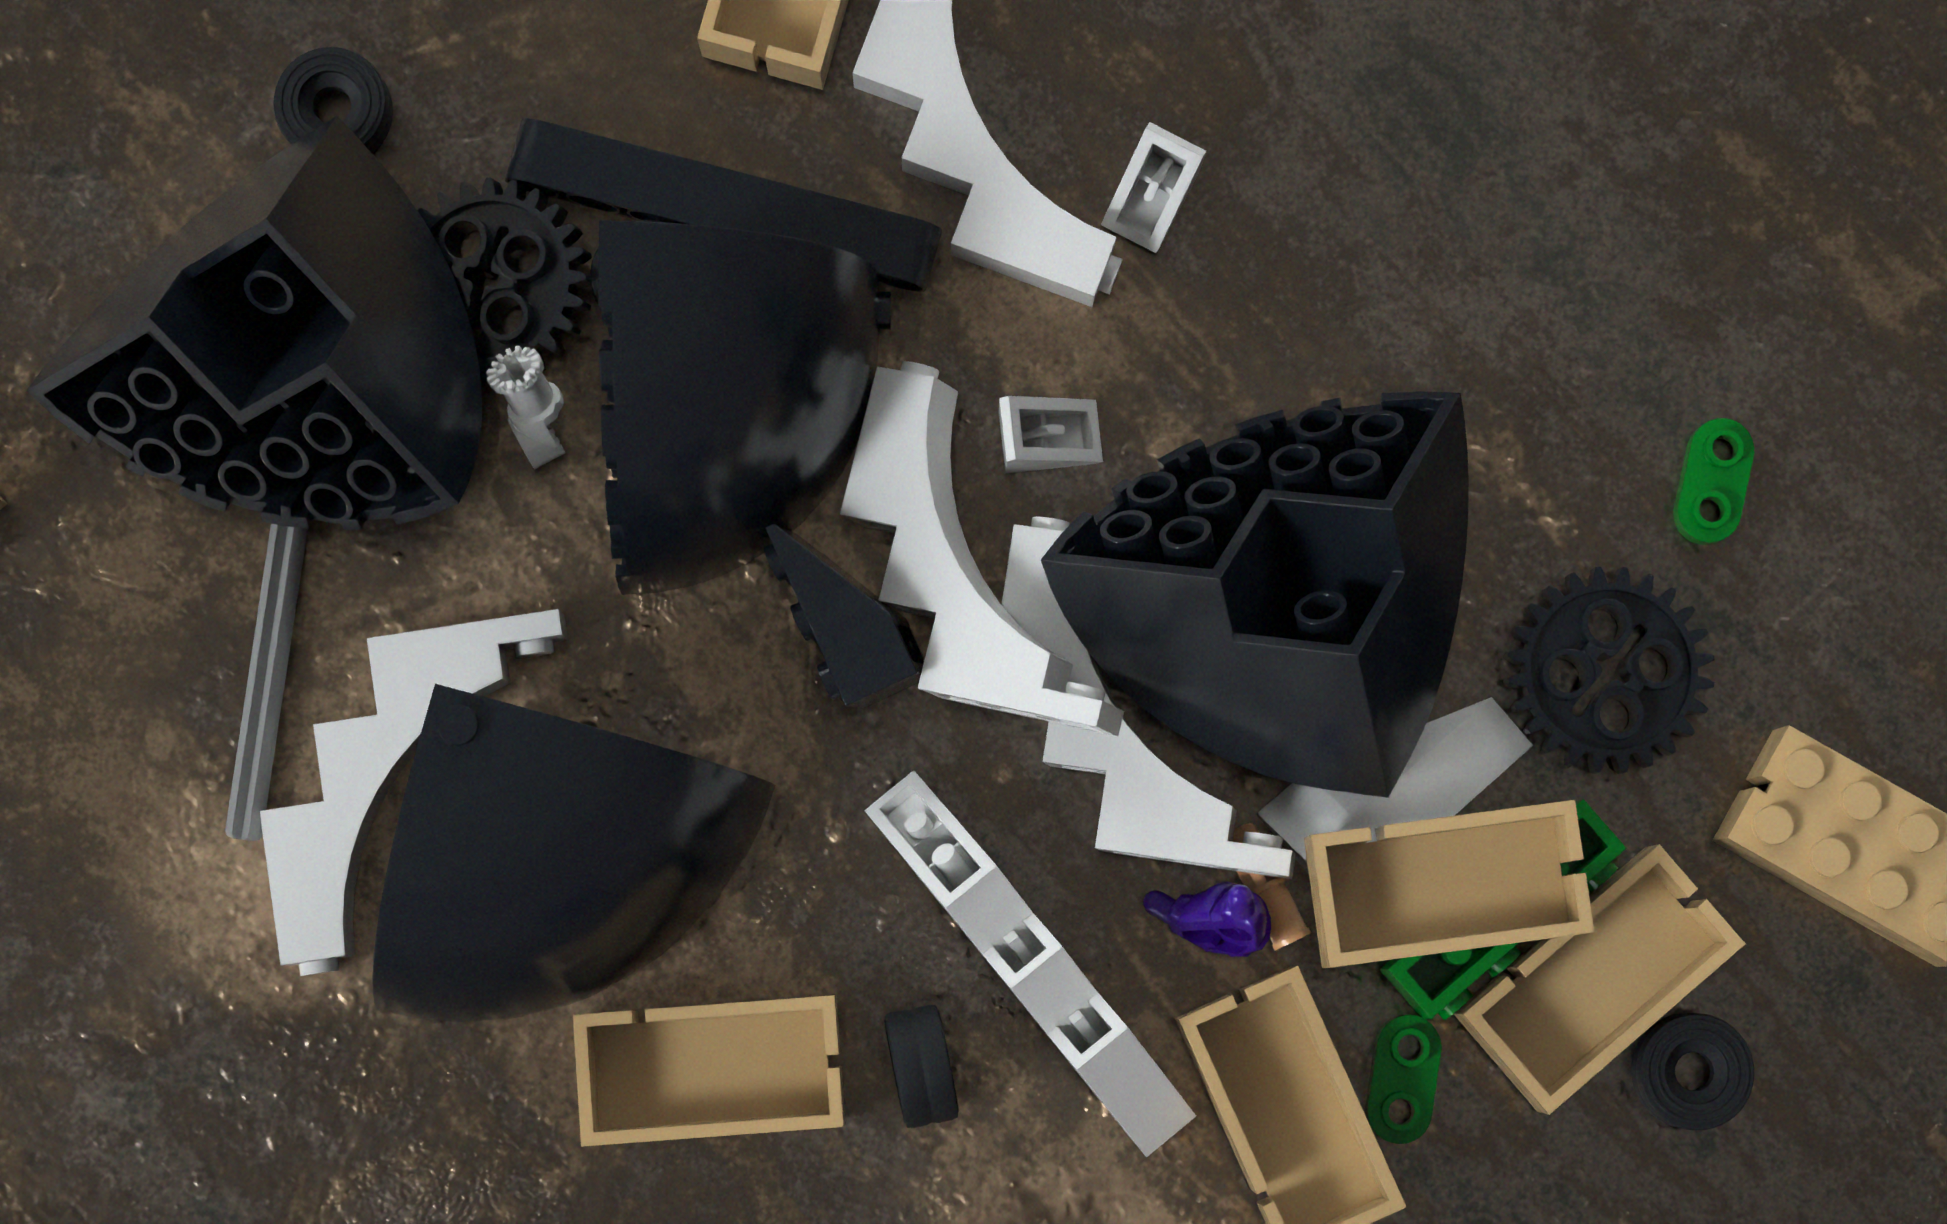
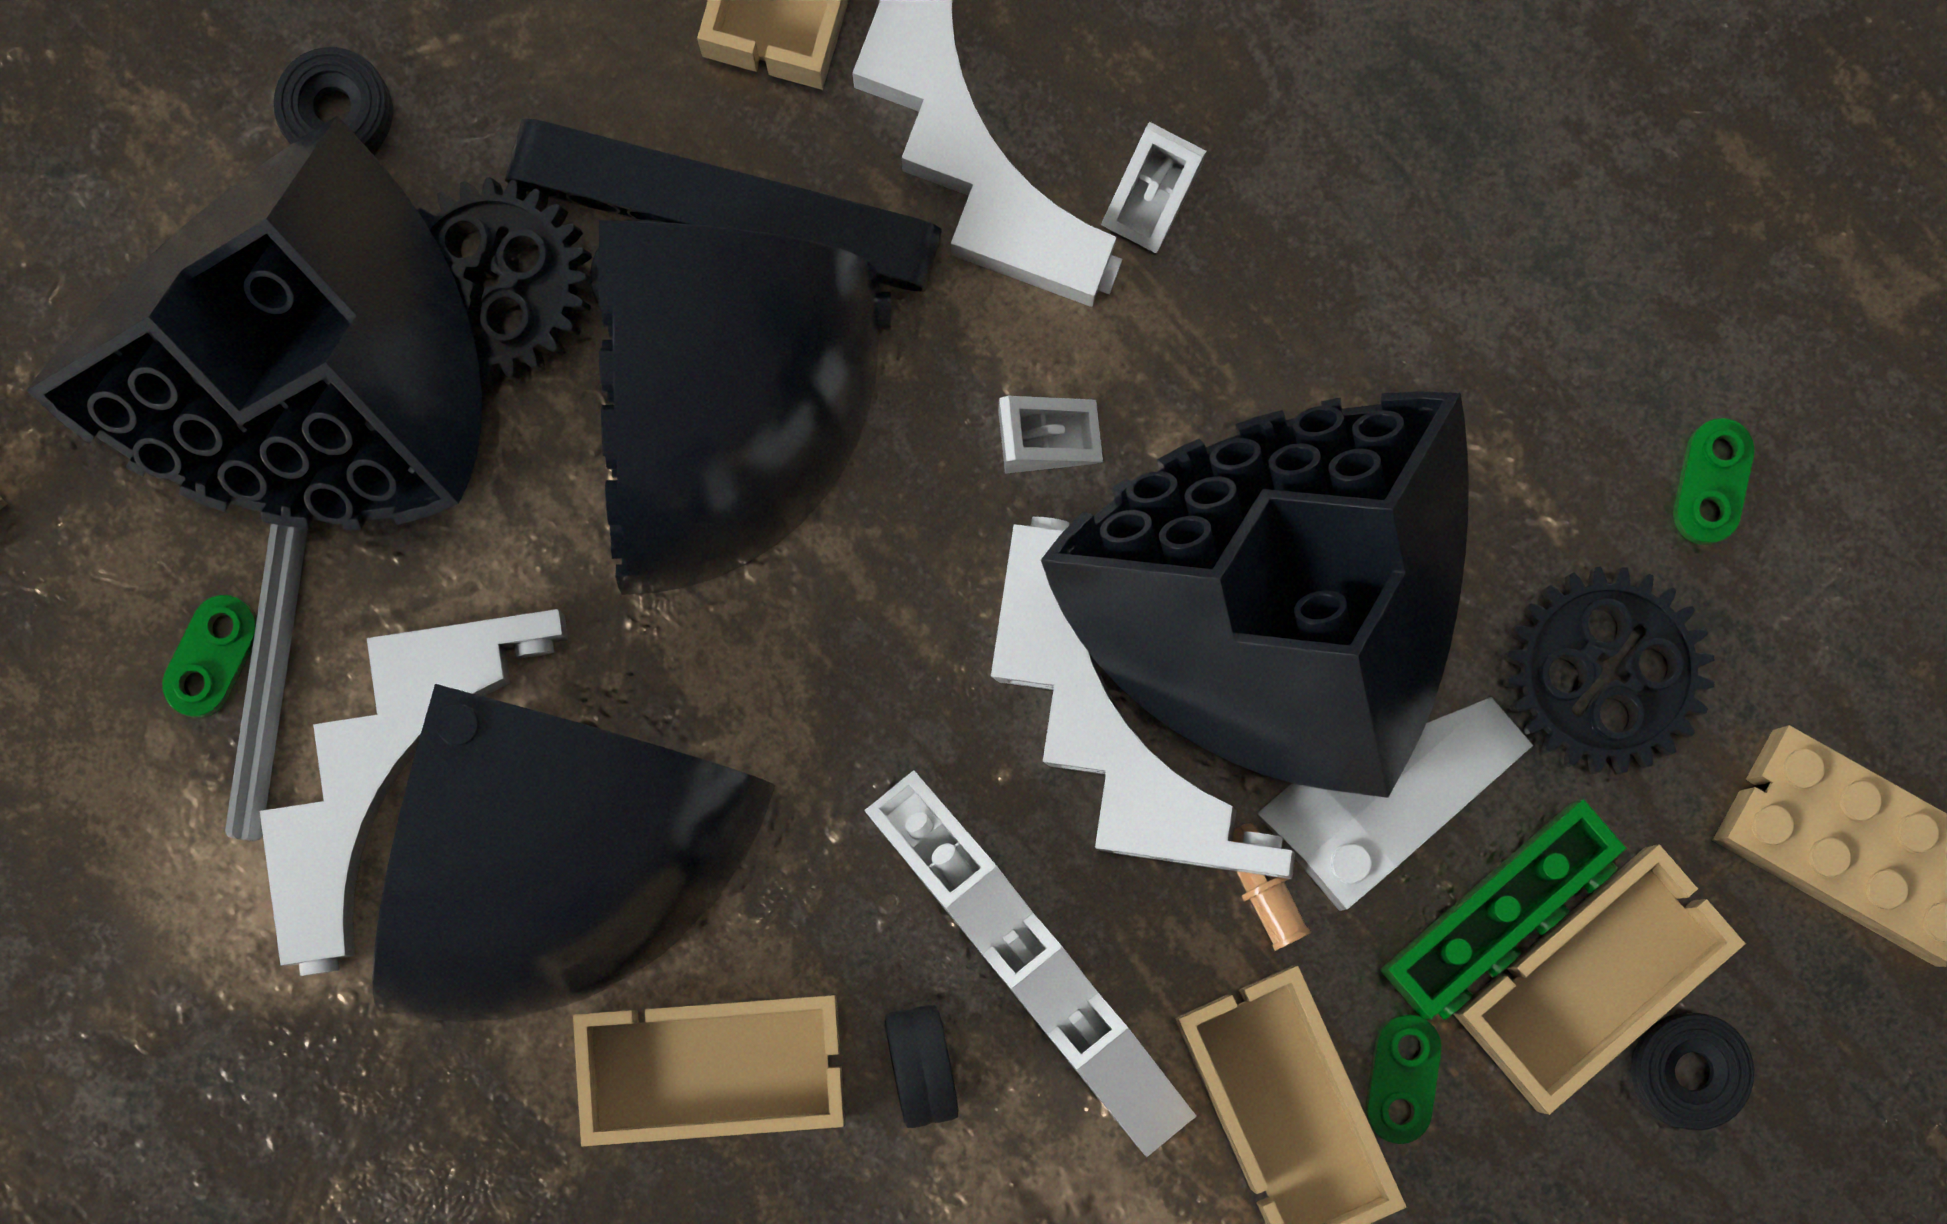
white connector [486,346,565,469] -> none
black slope [764,524,925,708] -> none
white arch [840,361,1124,736] -> none
dark purple piece [1143,882,1271,957] -> none
tan piece [1304,800,1595,968] -> none
none -> green plate [162,595,257,718]

